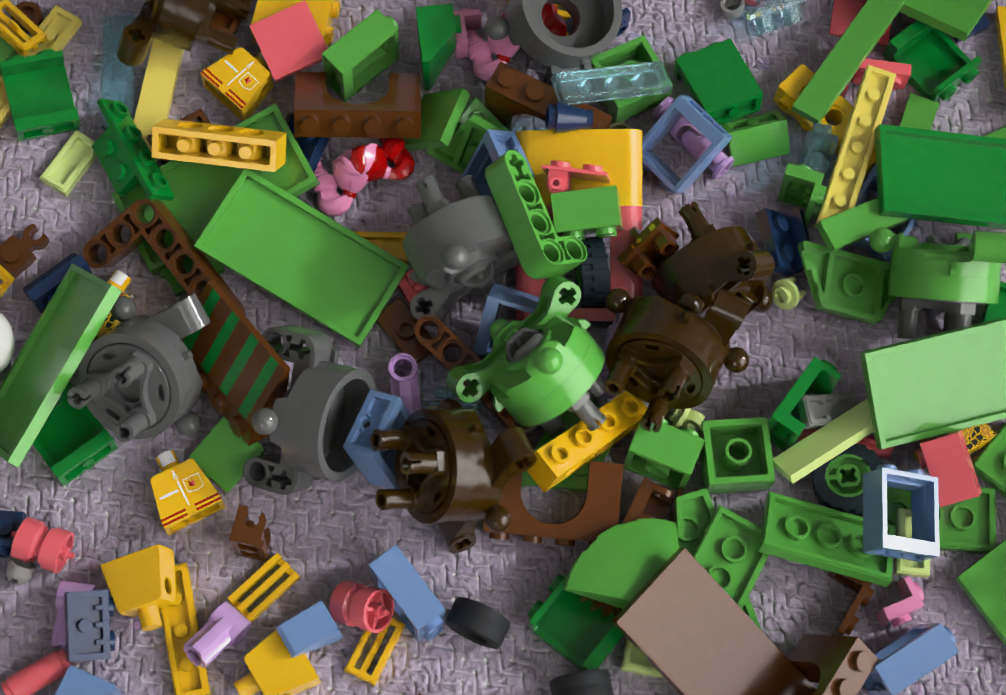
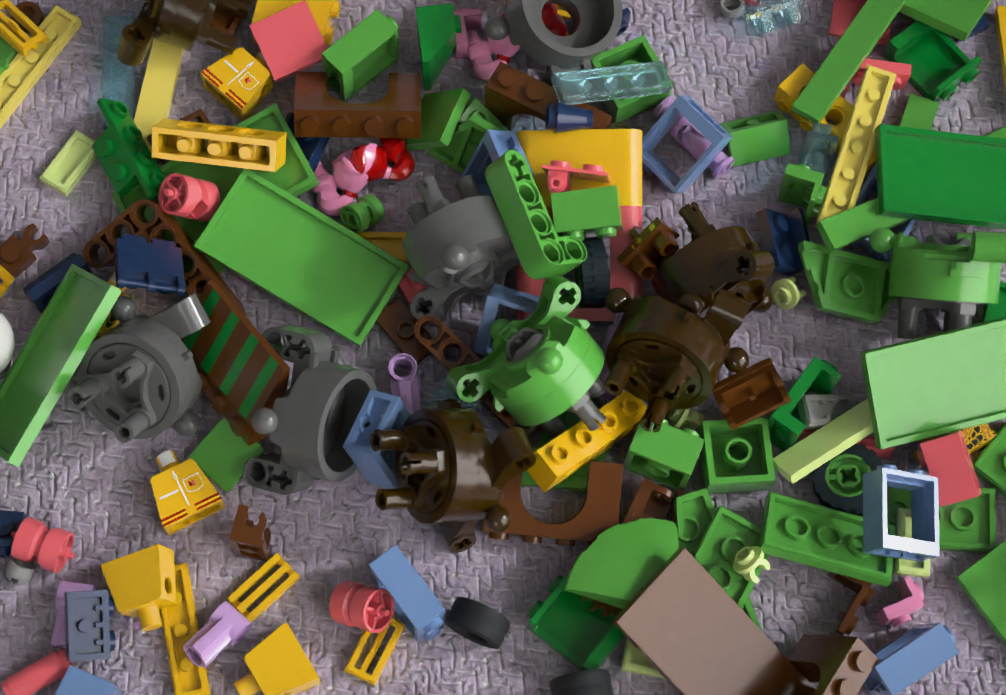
green panel [0,49,80,142] -> none
green panel [33,381,118,486] -> none
medium blue slope [276,600,343,658] -> none
green panel [674,38,763,125] -> none
none -> dark blue plate [114,233,185,298]
none -> coral wheel [158,173,220,222]
none -> bright green wheel [340,194,385,234]
none -> reddish brown hinge [712,357,791,431]
none -> yellowish green plate [733,546,771,583]

